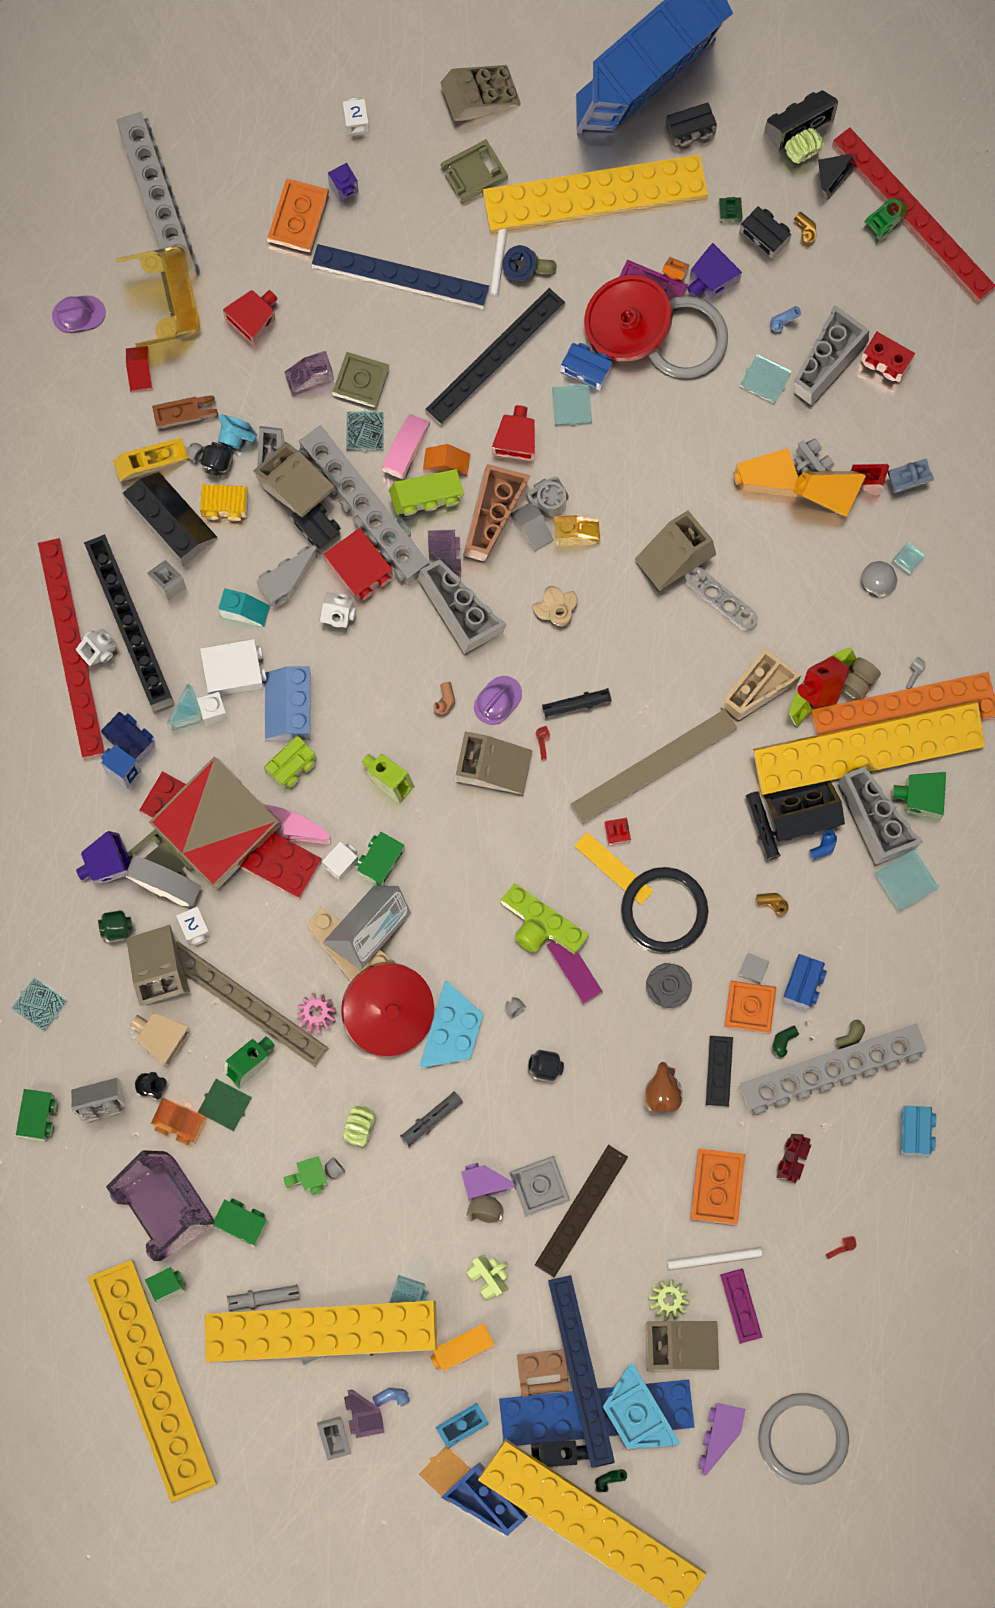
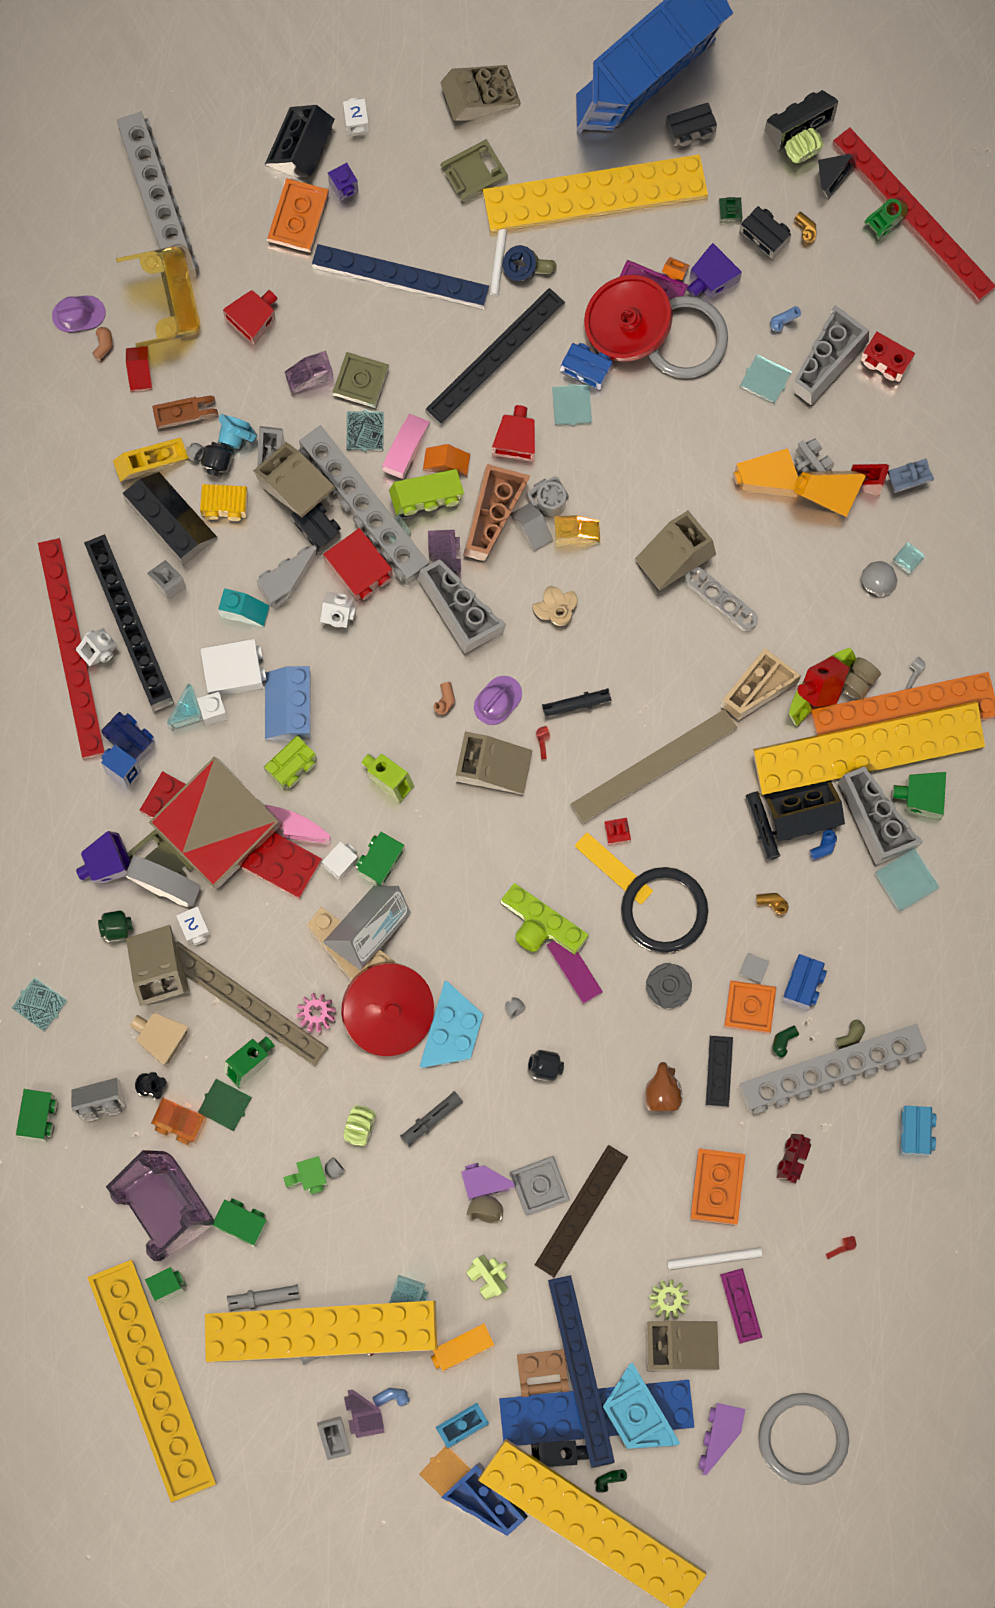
none -> nougat arm [92,327,113,361]
none -> black slope [265,105,335,177]

